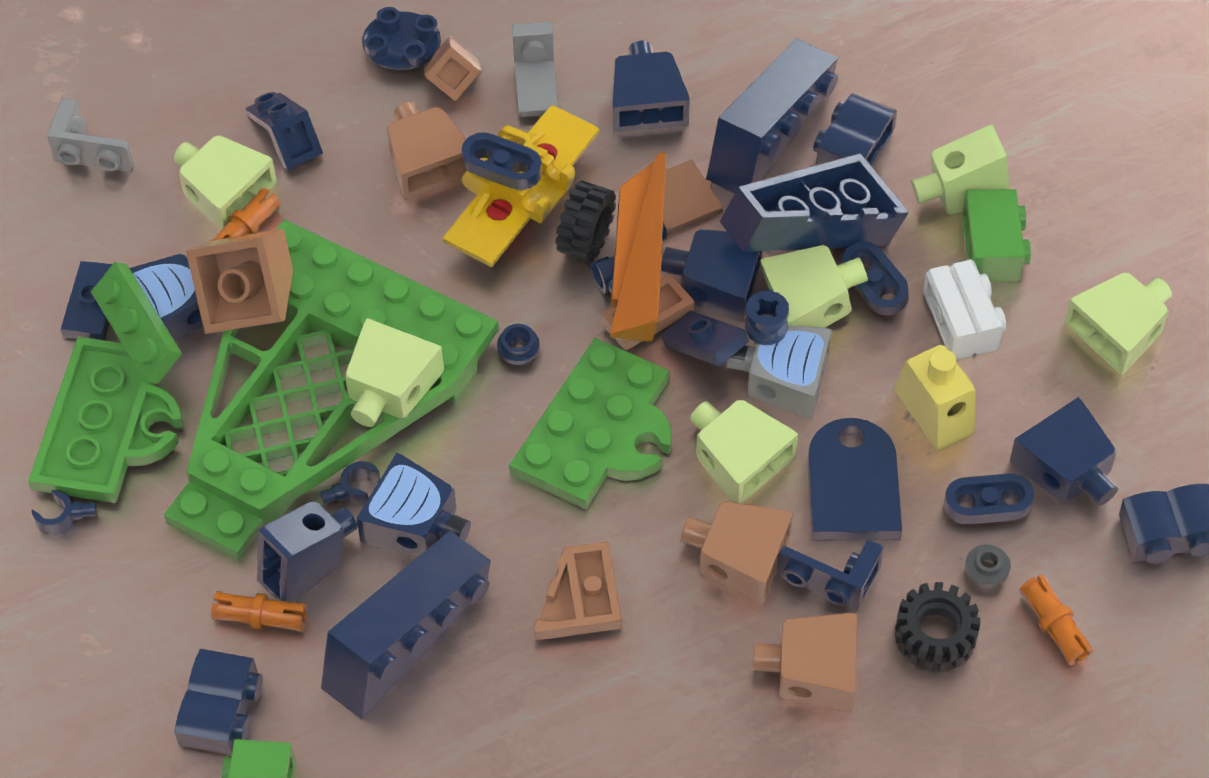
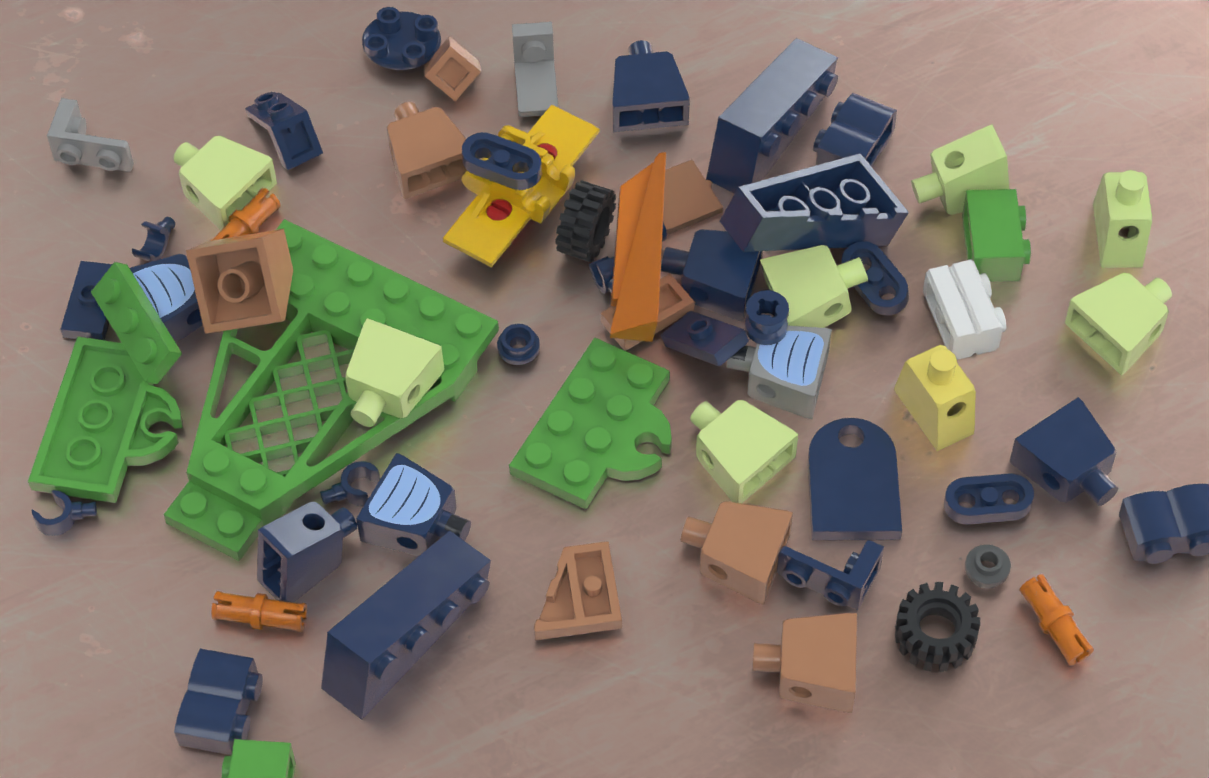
none -> dark blue piece [132,217,175,262]
none -> yellowish green torso [1093,170,1152,268]

